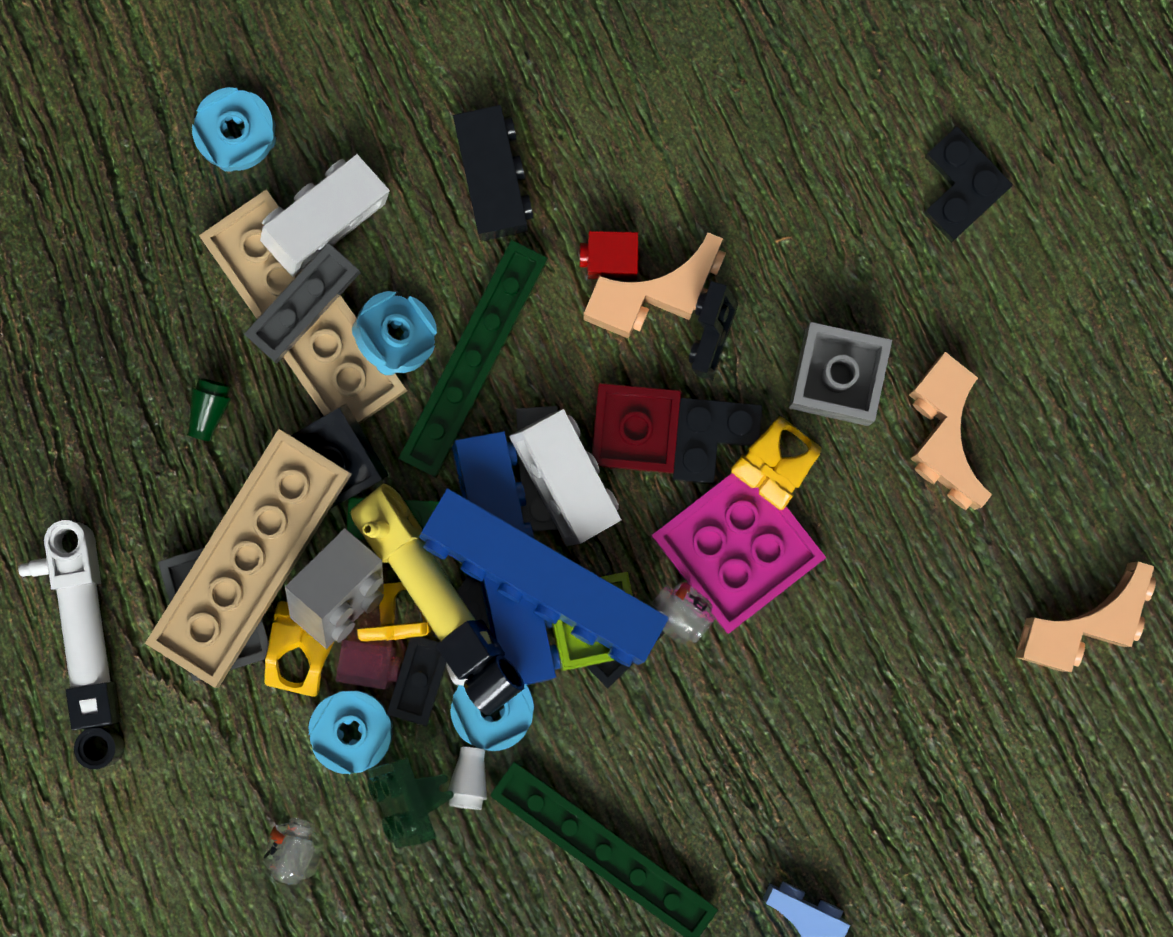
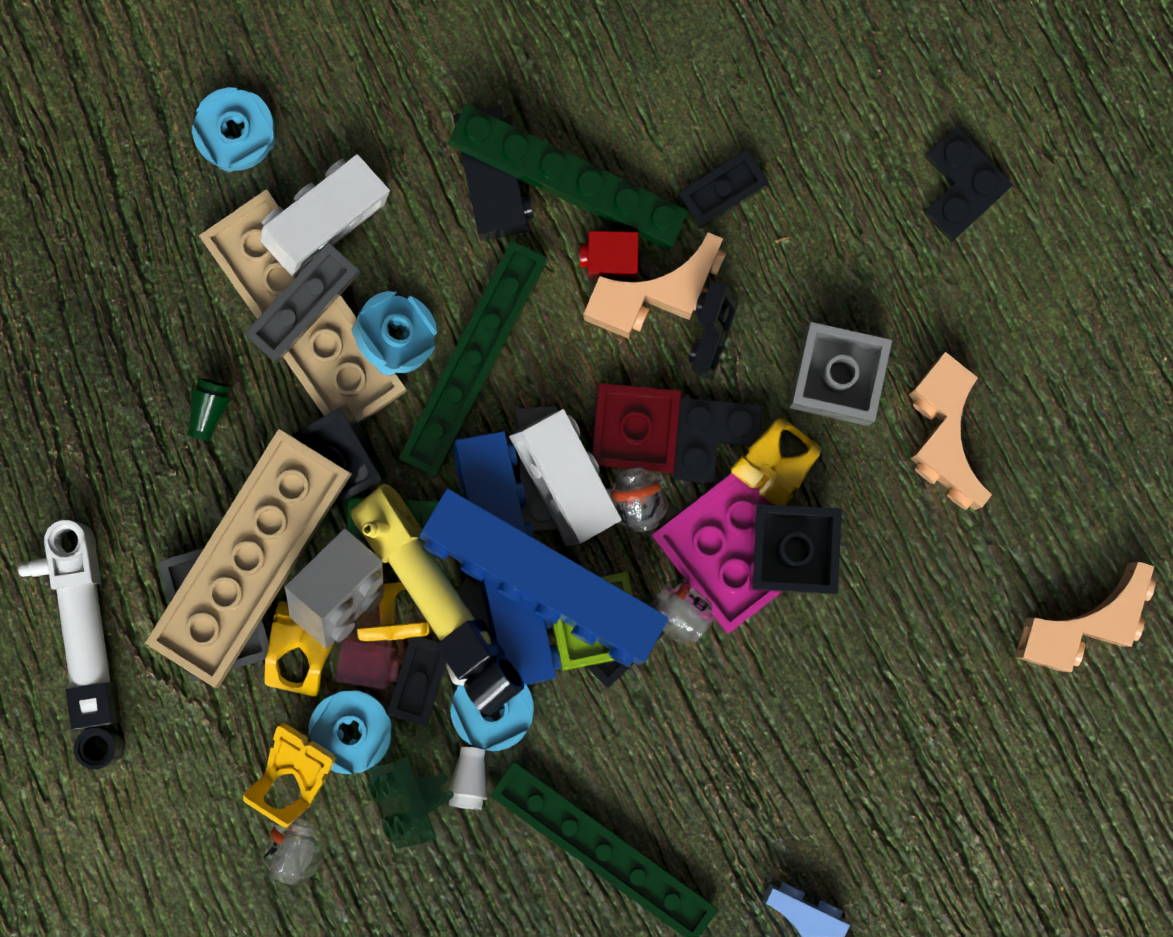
none -> yellow piece [242,723,337,828]
none -> dark green plate [447,104,688,250]
none -> clear head [610,467,668,532]
none -> black plate [678,149,769,230]
none -> black brick [749,504,842,595]

